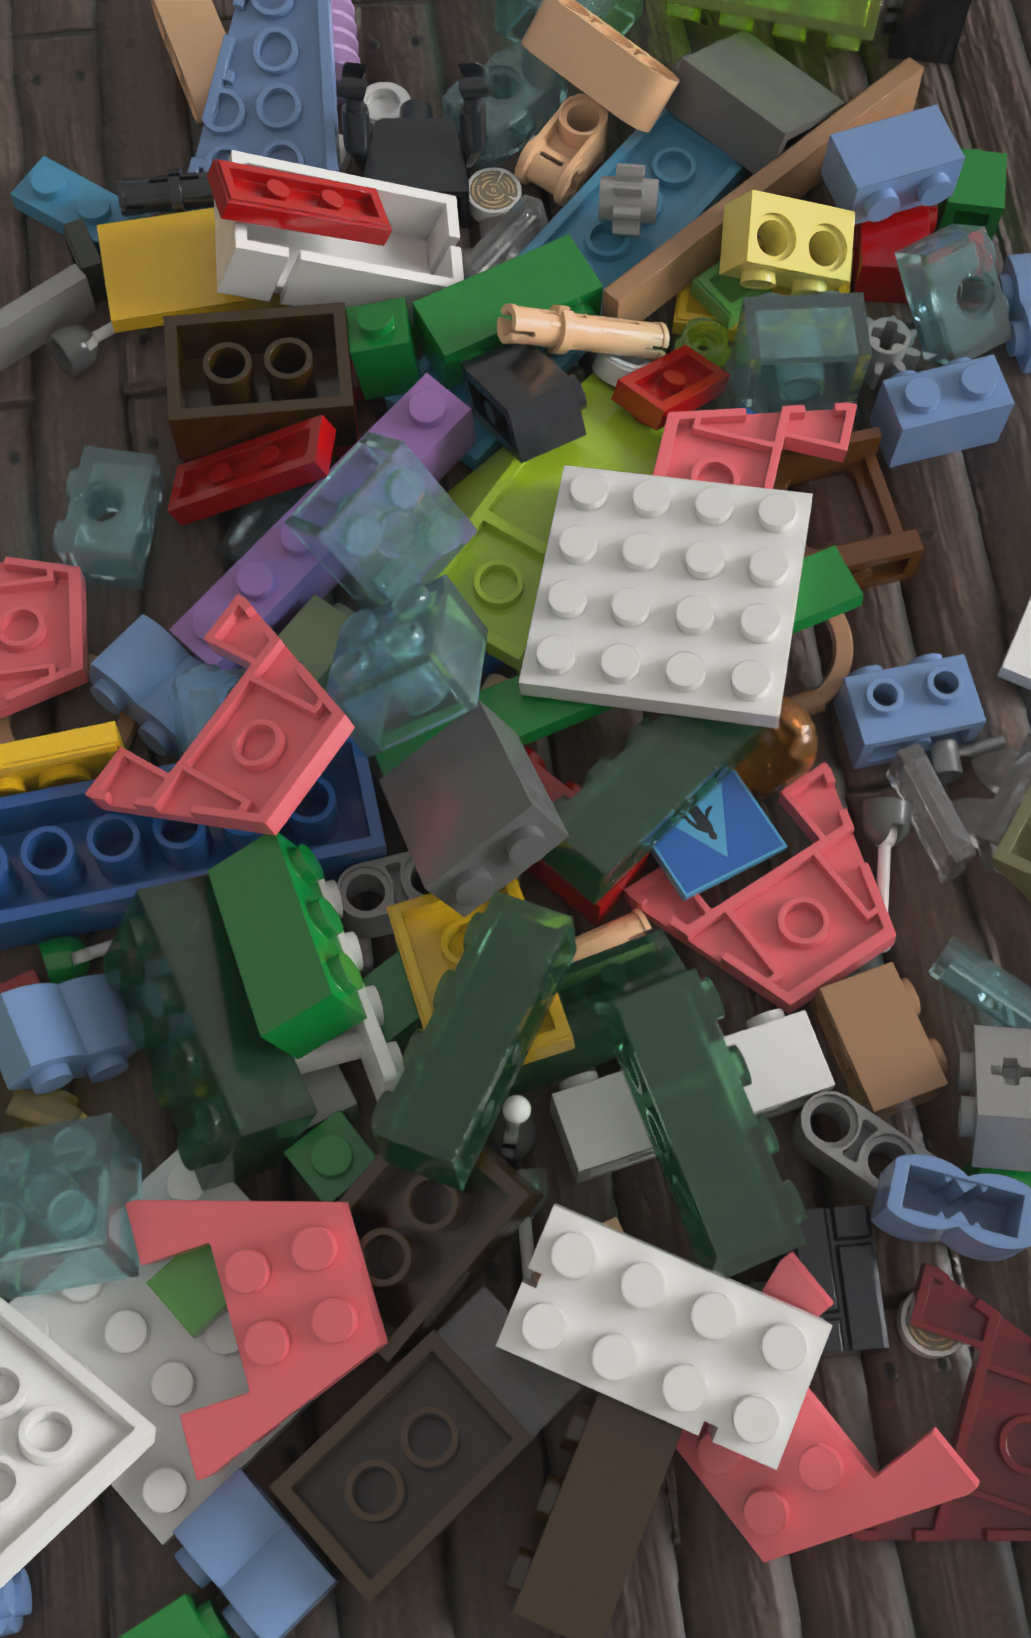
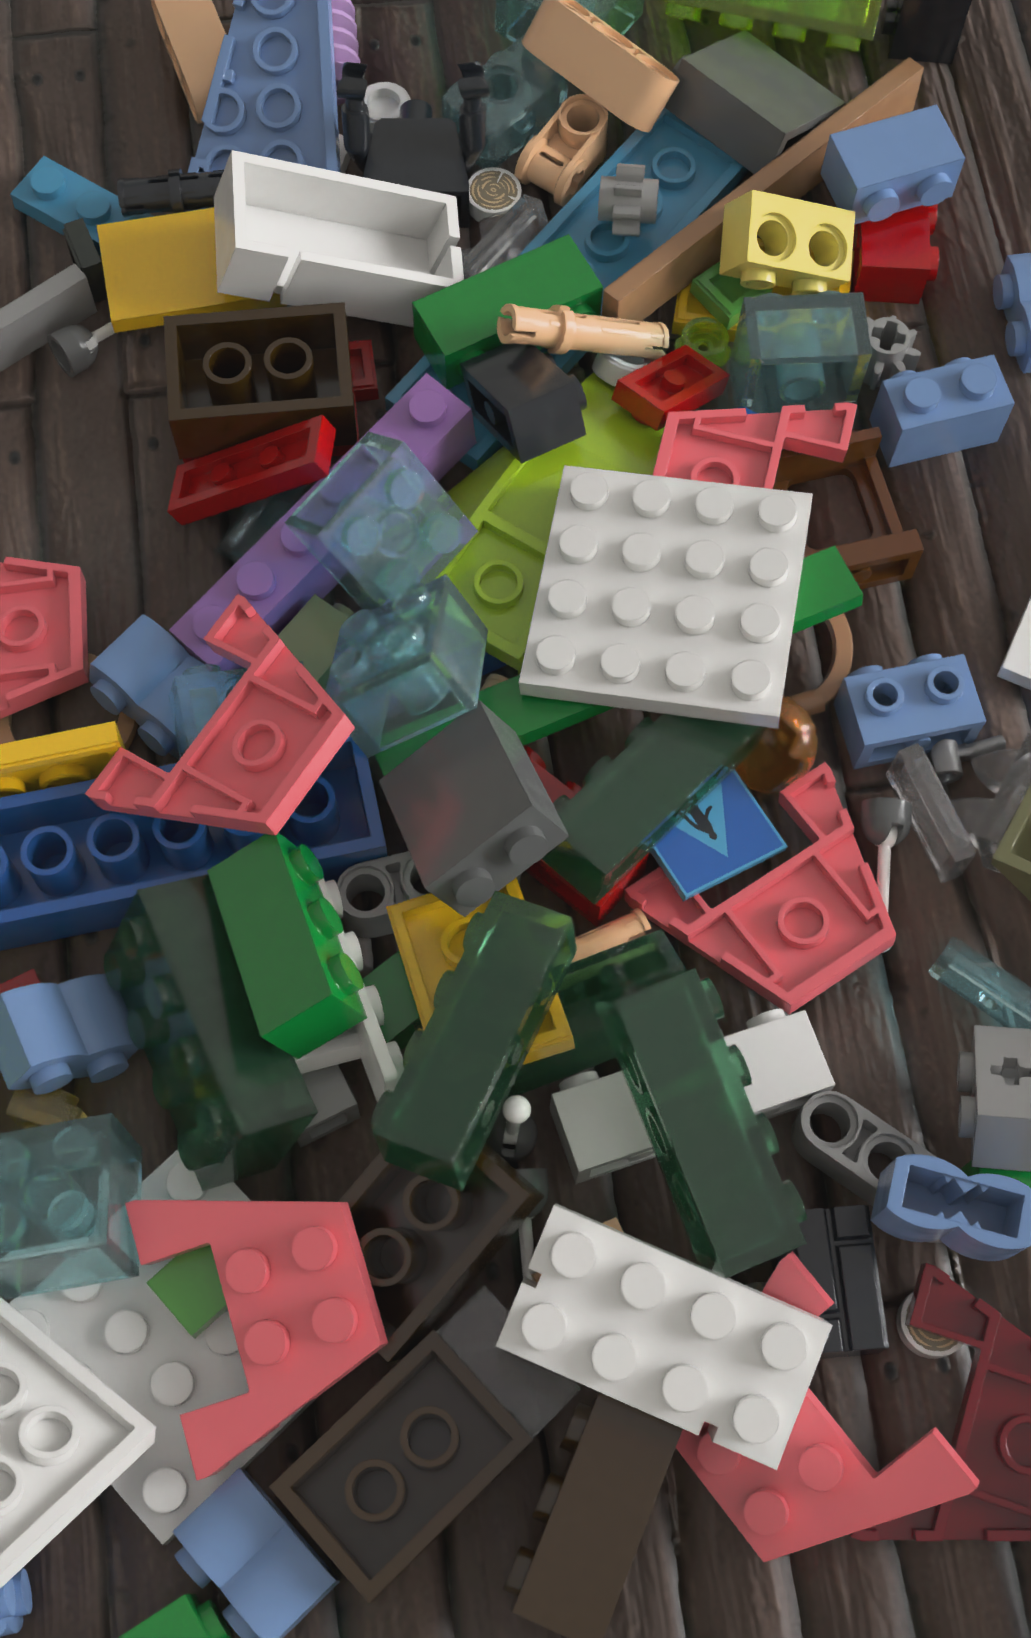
green hinge [38,911,198,984] -> none
clear light blue brick [53,445,165,590] -> none
red tile [207,159,392,246] -> none
green brick [284,1109,376,1202] -> none
green brick [346,297,421,400] -> none
medium nougat brick [809,962,949,1119] -> none
clear light blue brick [894,224,1013,365] -> none
green brick [935,148,1007,244] -> none

